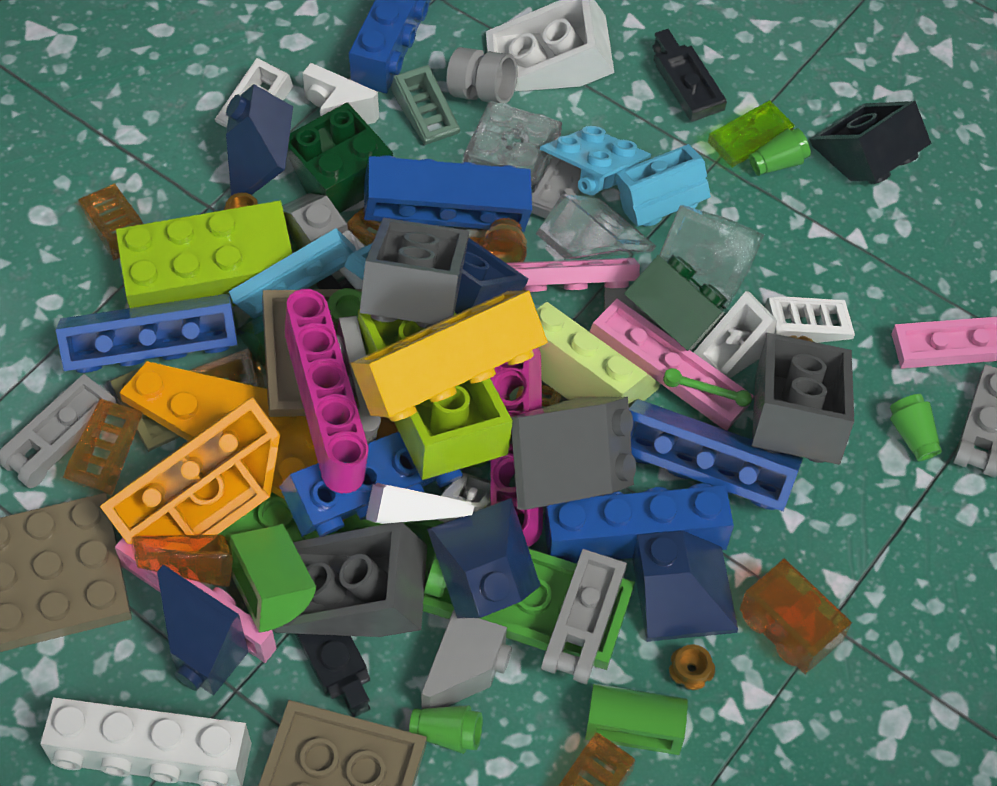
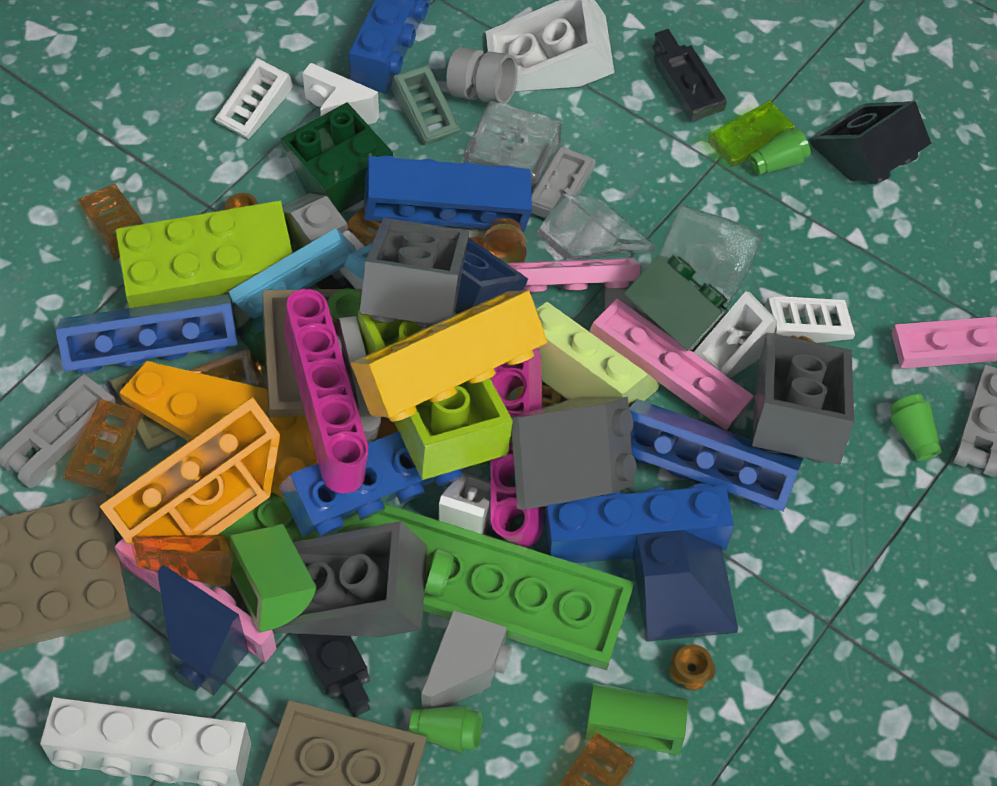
dark blue slope [226,84,293,196] -> none
white slope [366,483,474,524] -> none
dark blue slope [427,498,541,618] -> none
medium azure hinge [540,126,651,195] -> none
light grey plate [541,549,627,685] -> none
medium azure brick [615,144,711,227] -> none
bright green hinge [663,368,752,407] -> none
clear orange brick [739,558,852,675] -> none

